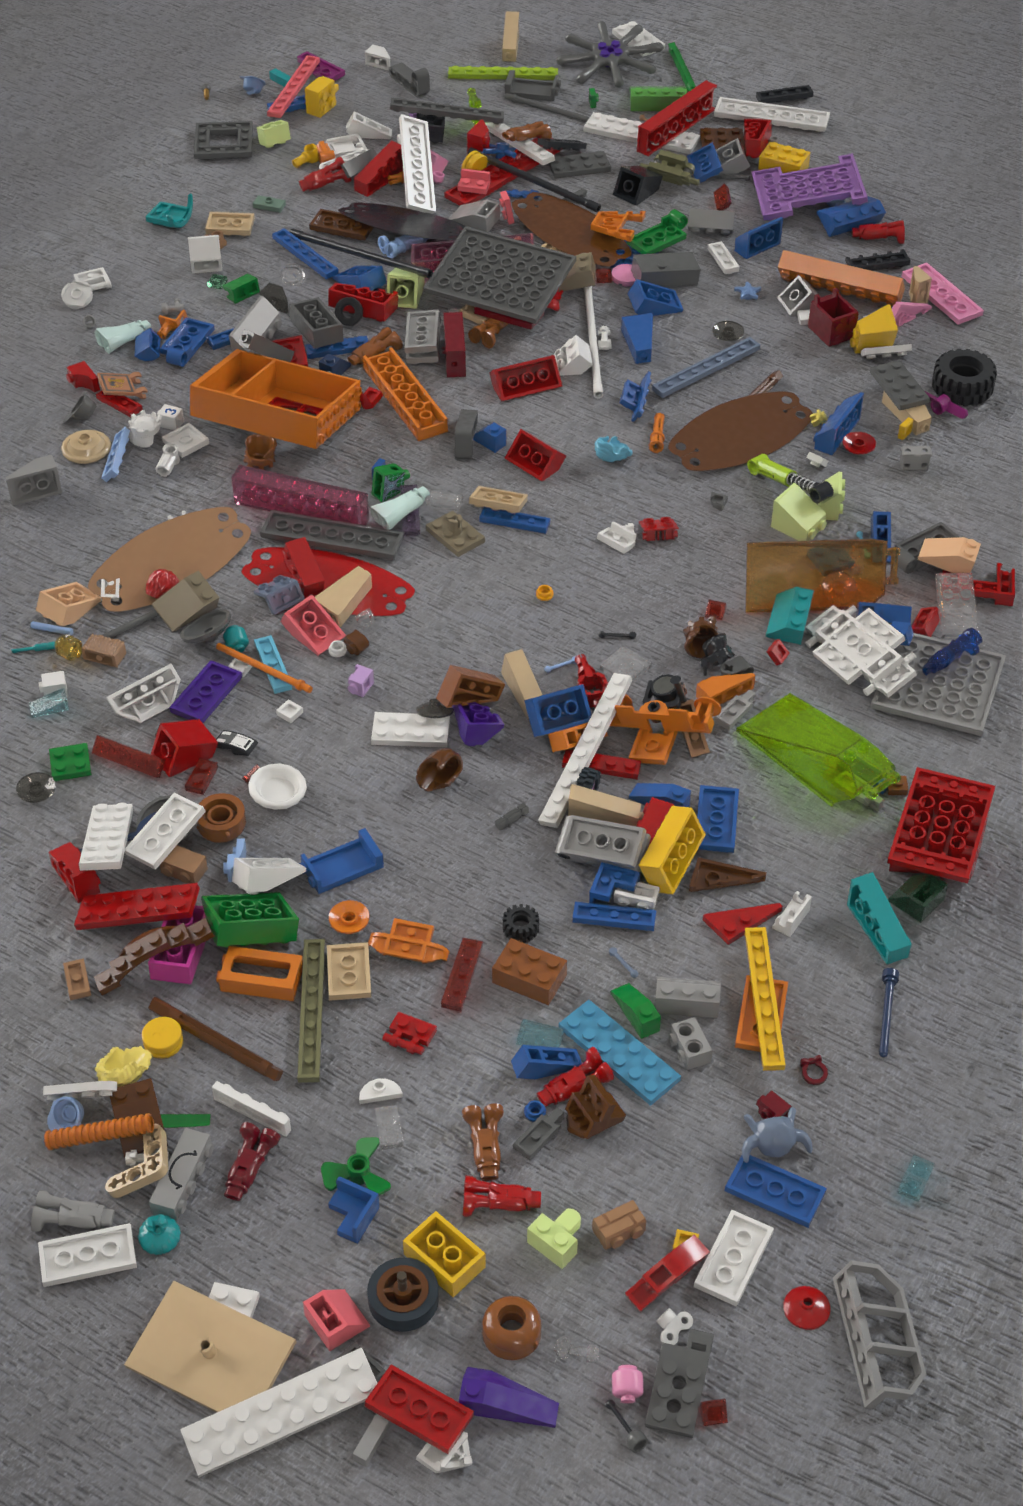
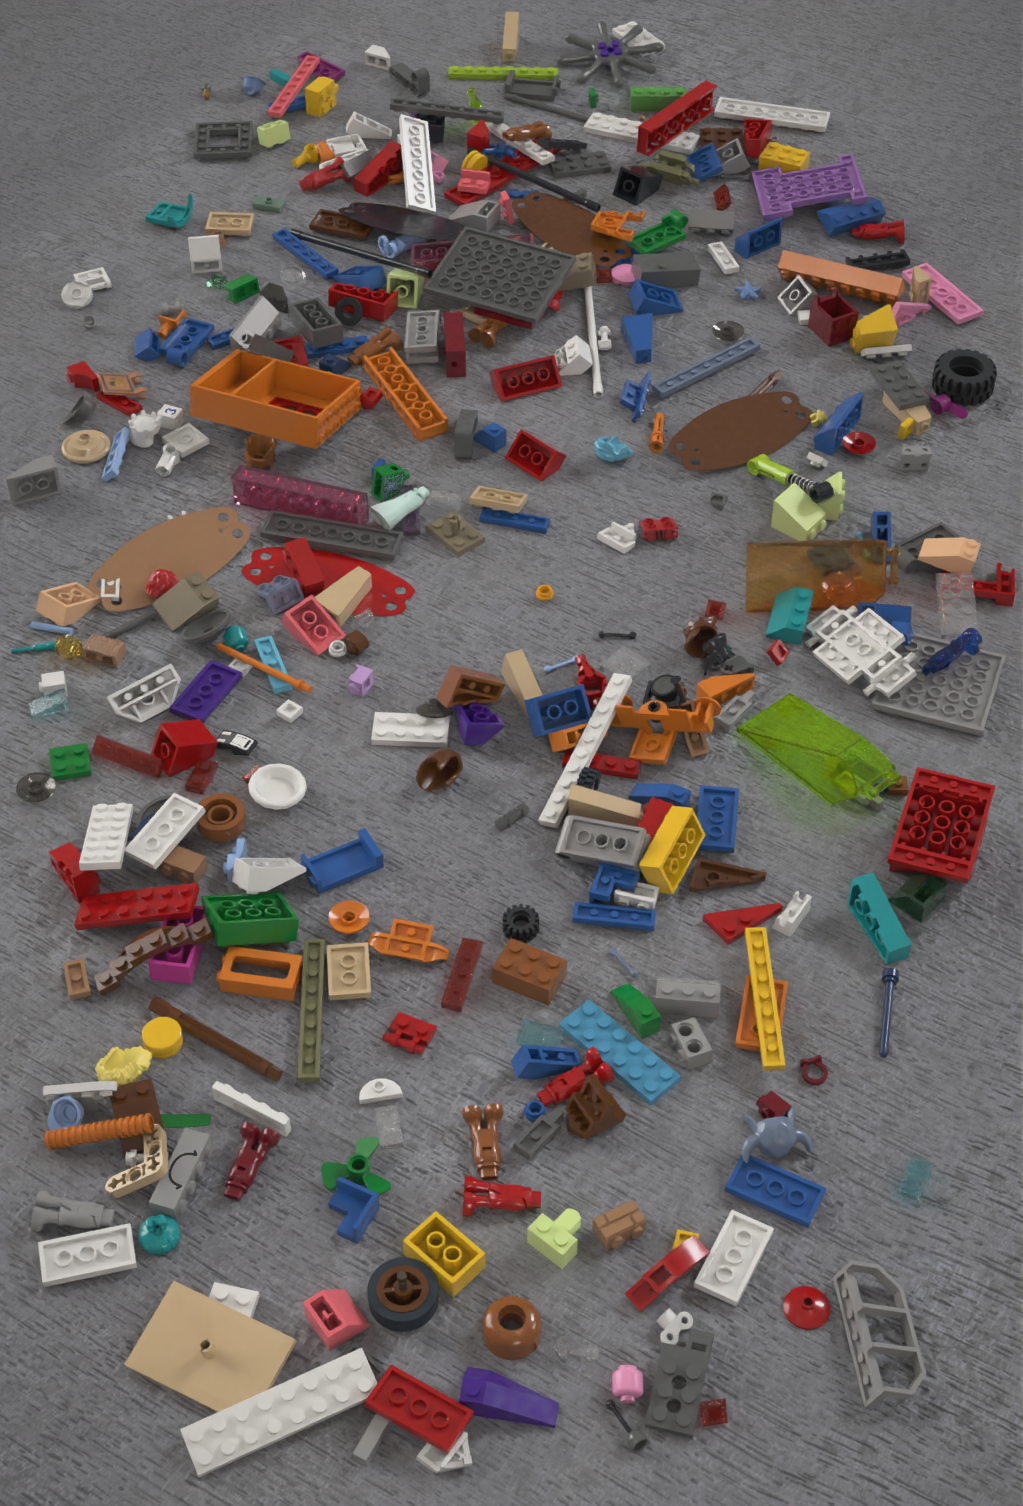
light aqua piece [95,320,152,354] -> none
green piece [668,42,696,92] -> none
black plate [756,85,814,103] -> none
red slope [911,607,941,637] -> none

